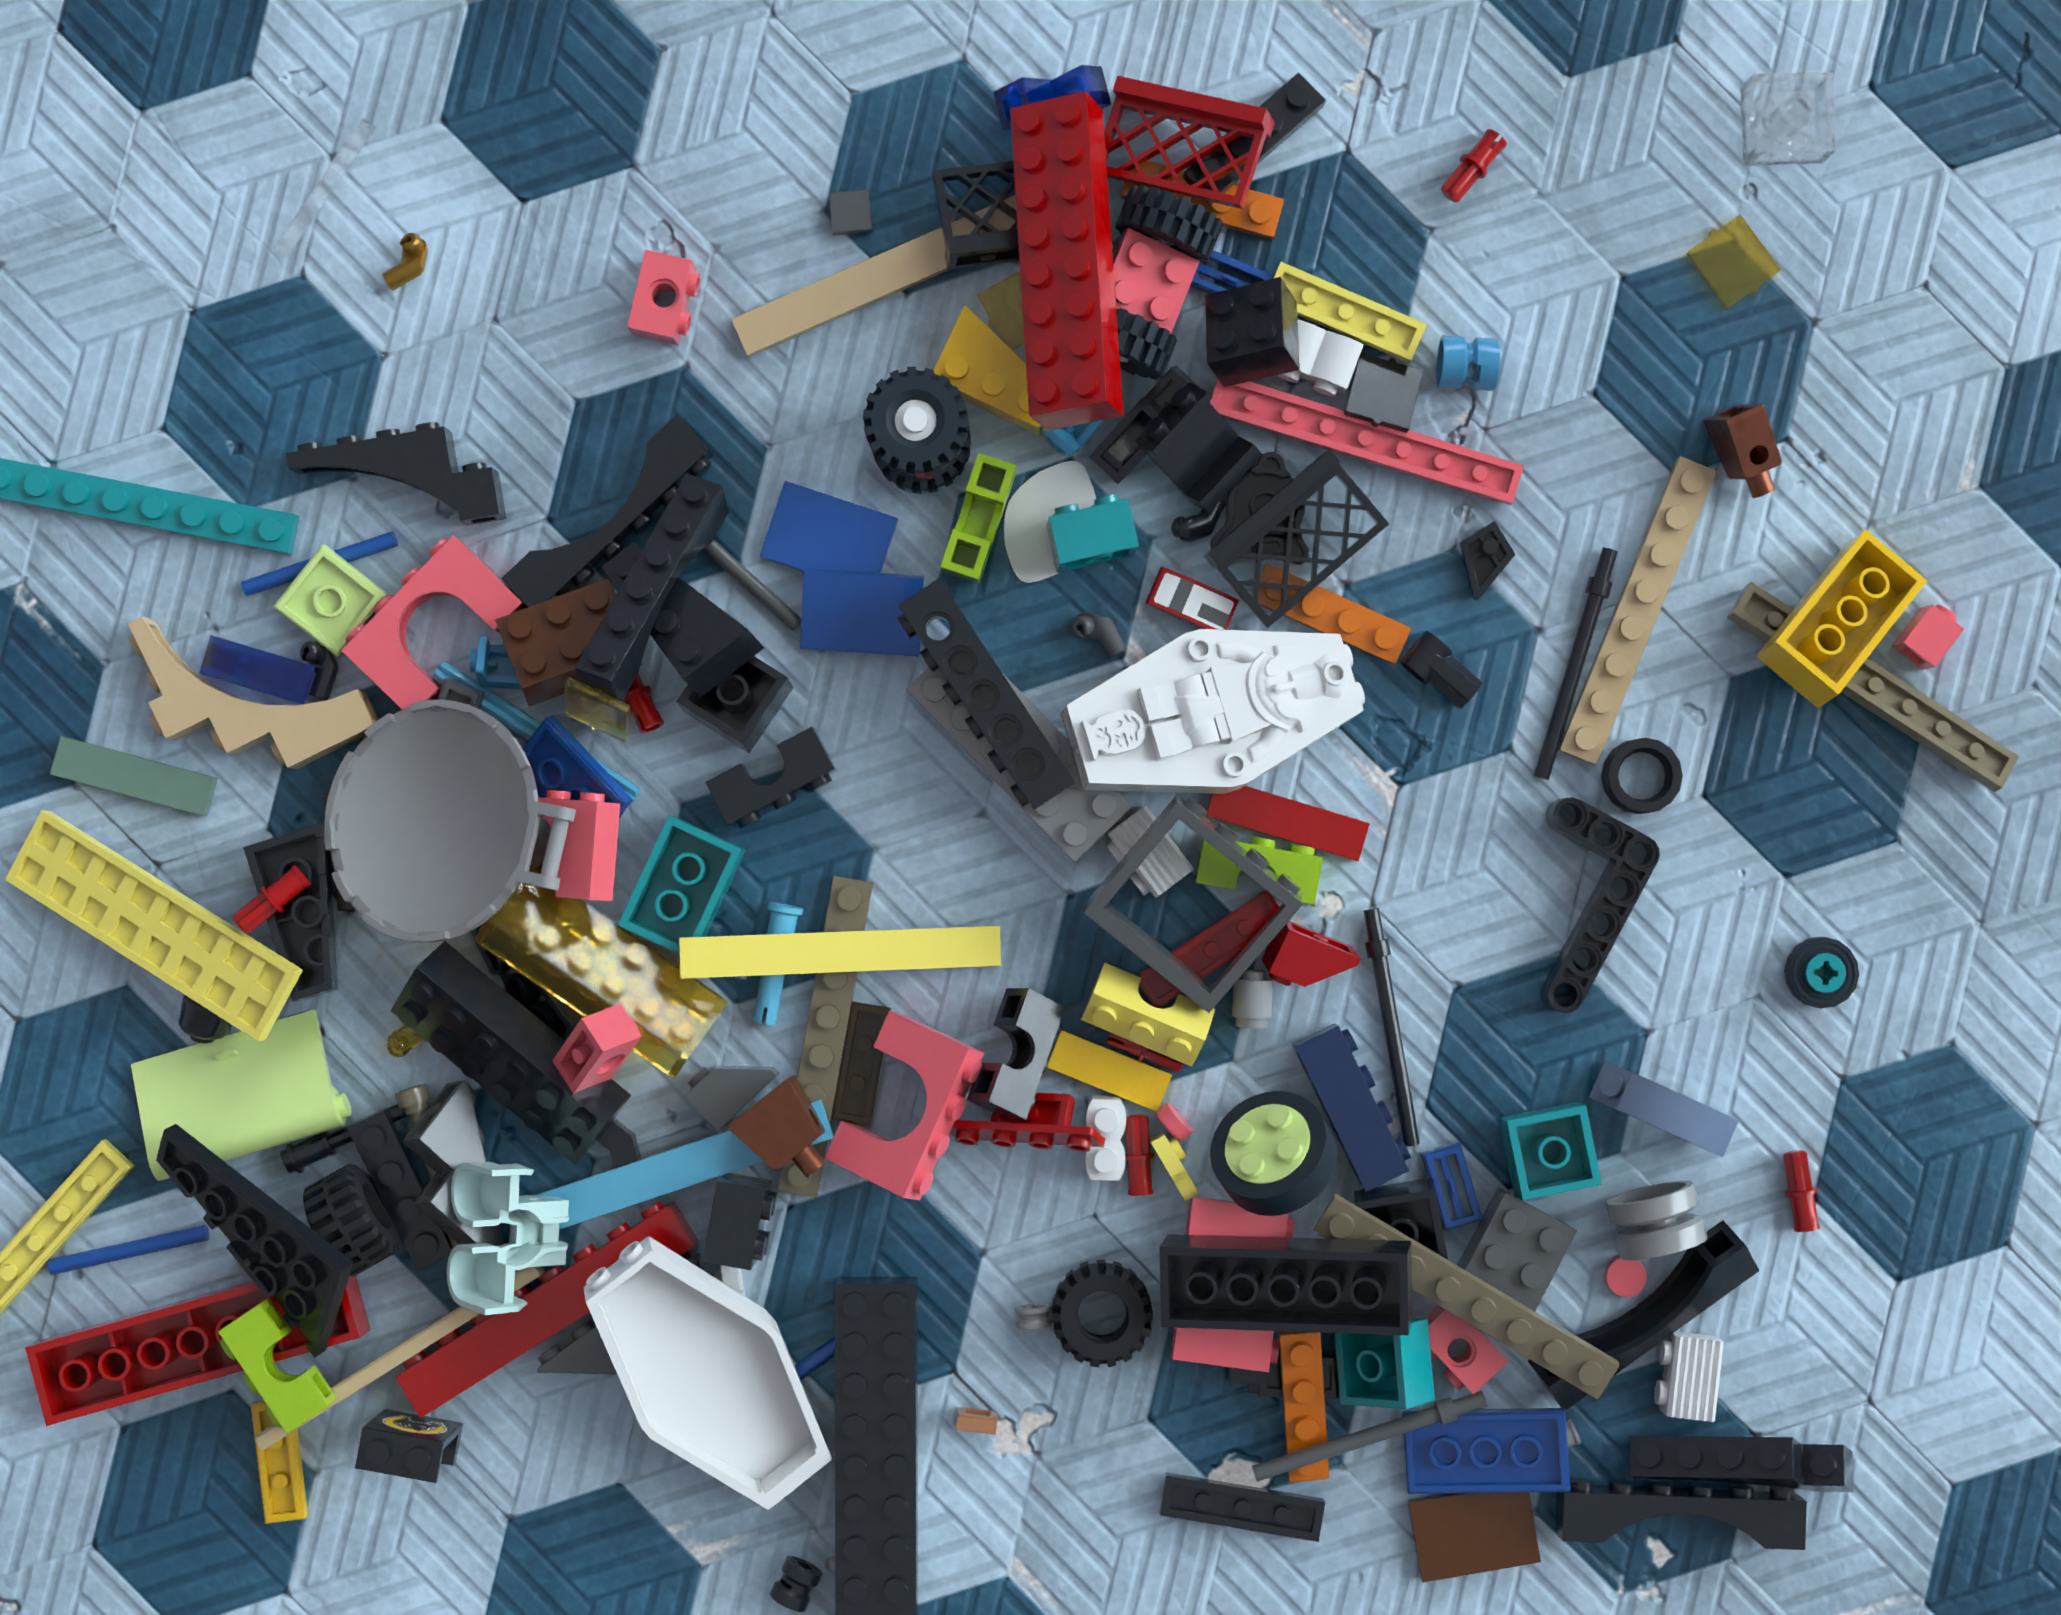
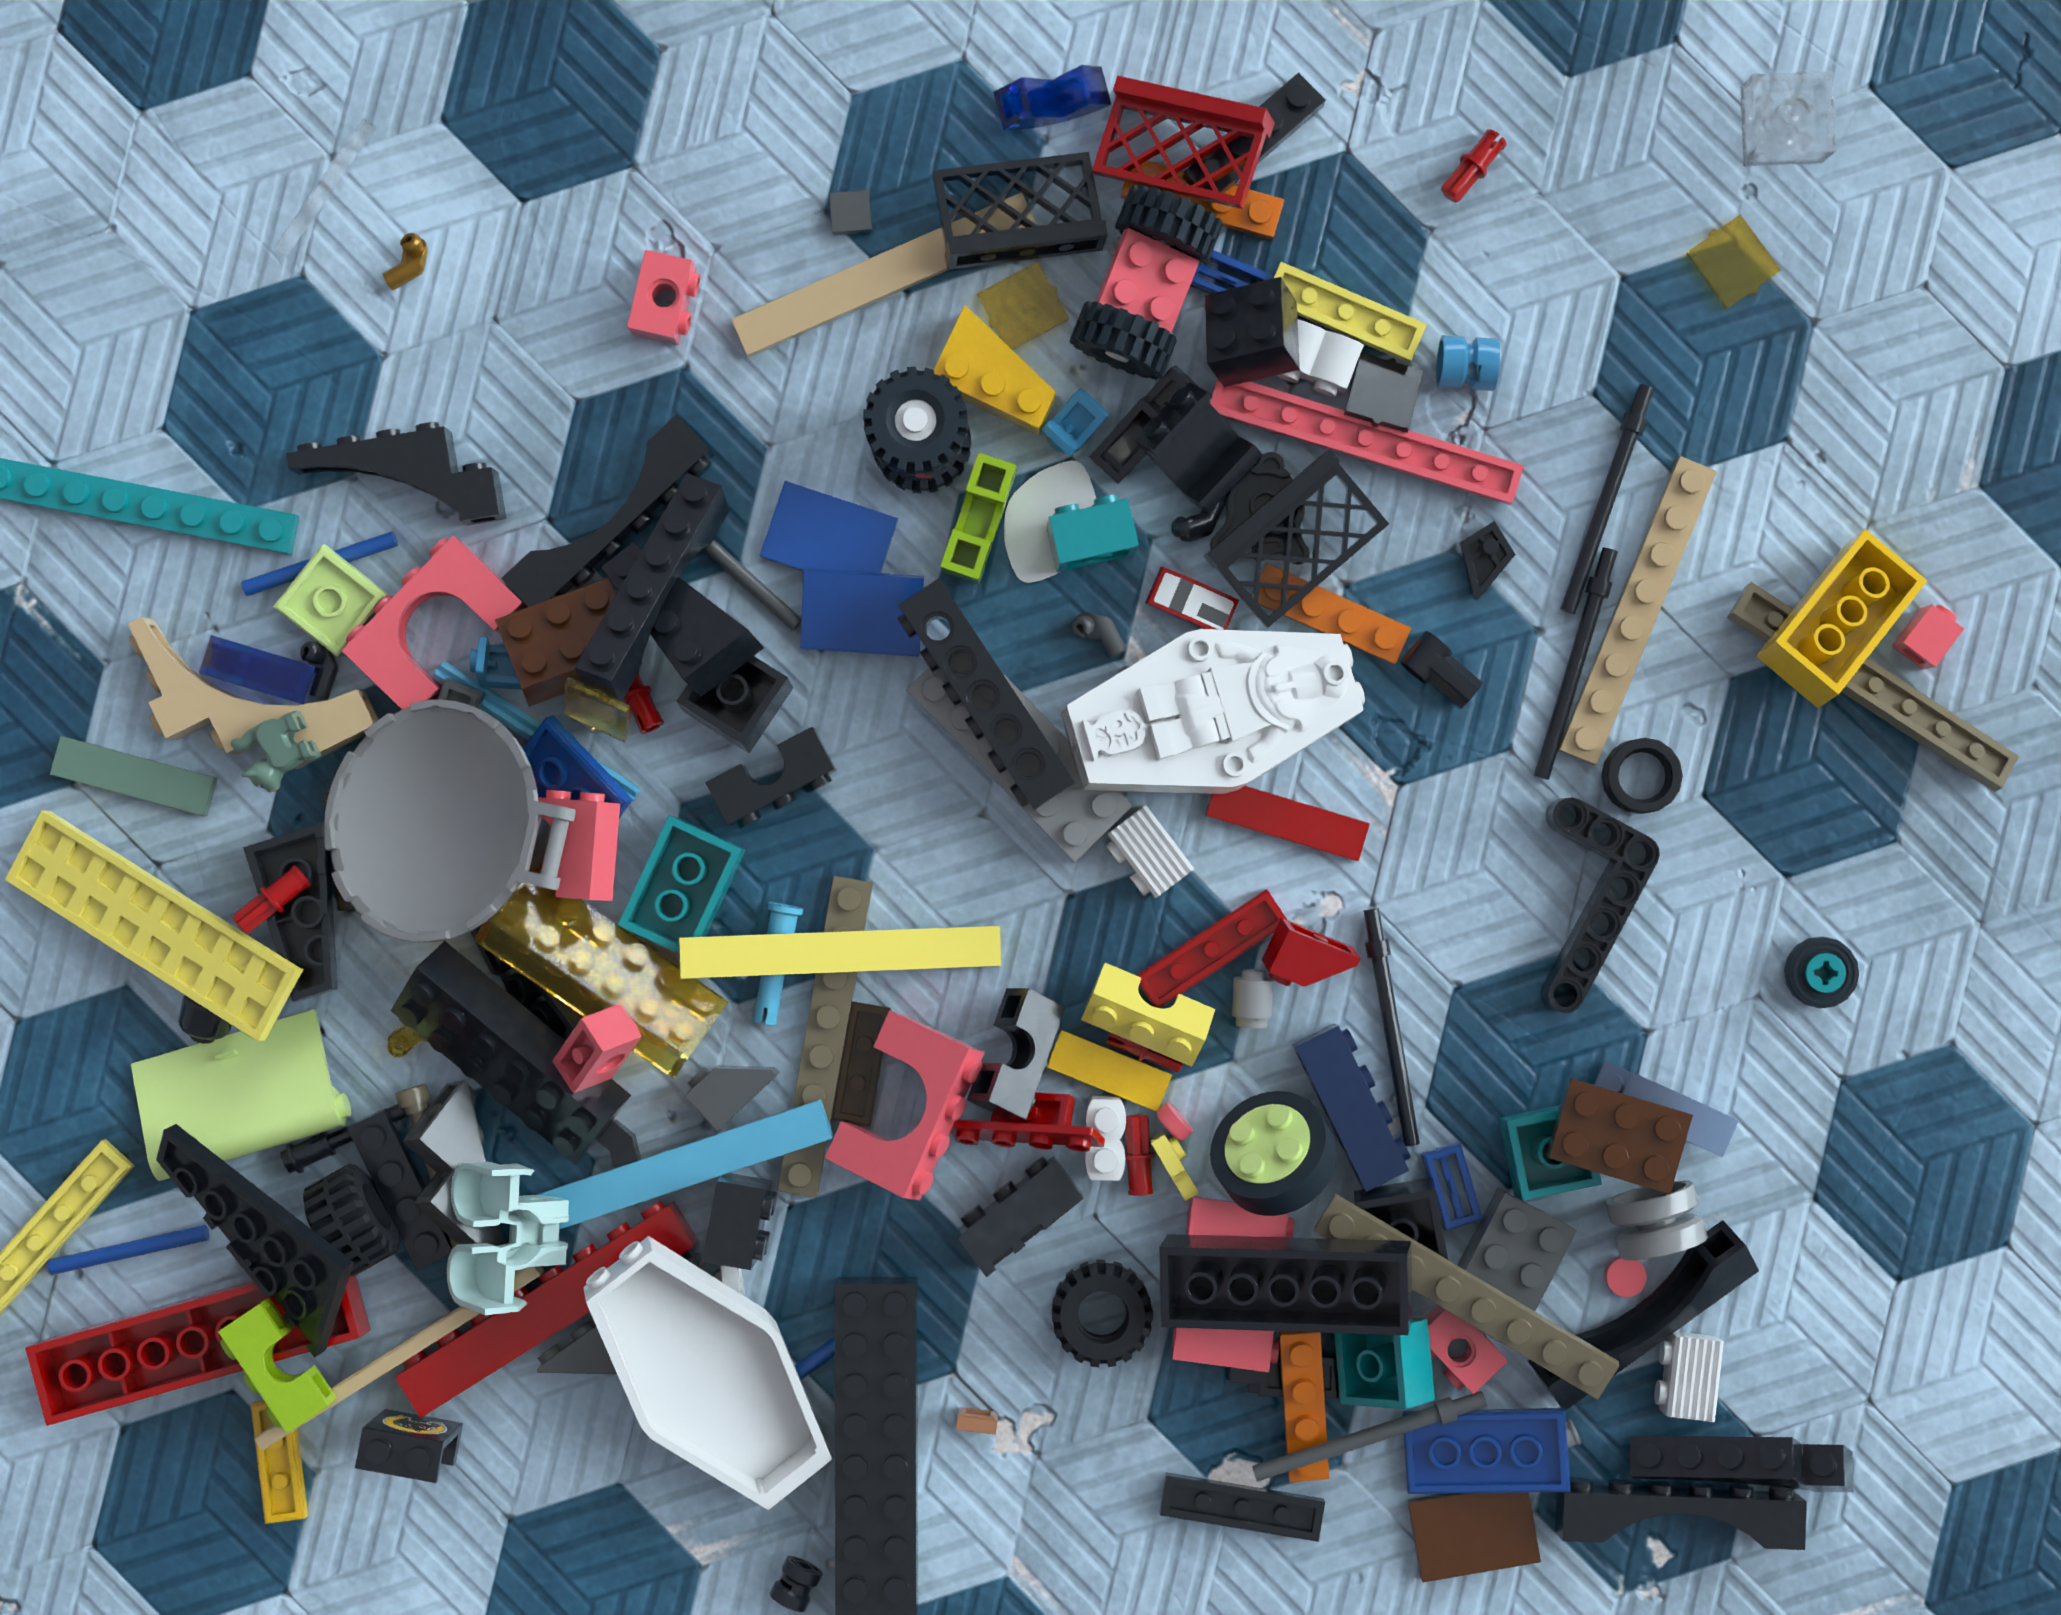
copper torso [727,1075,826,1178] -> none
red brick [1010,91,1124,430] -> none
light grey bush [1015,1304,1052,1330] -> none
dark grey window [1084,795,1303,1013] -> none
lime arch [1194,833,1323,905] -> none
copper torso [1703,404,1782,498] -> none
red axle [1783,1150,1820,1232] -> none
none -> sand green animal [231,710,321,793]
none -> black wedge [957,1156,1084,1277]
none -> reddish brown brick [1545,1078,1693,1194]
none -> black bar [1560,384,1654,614]

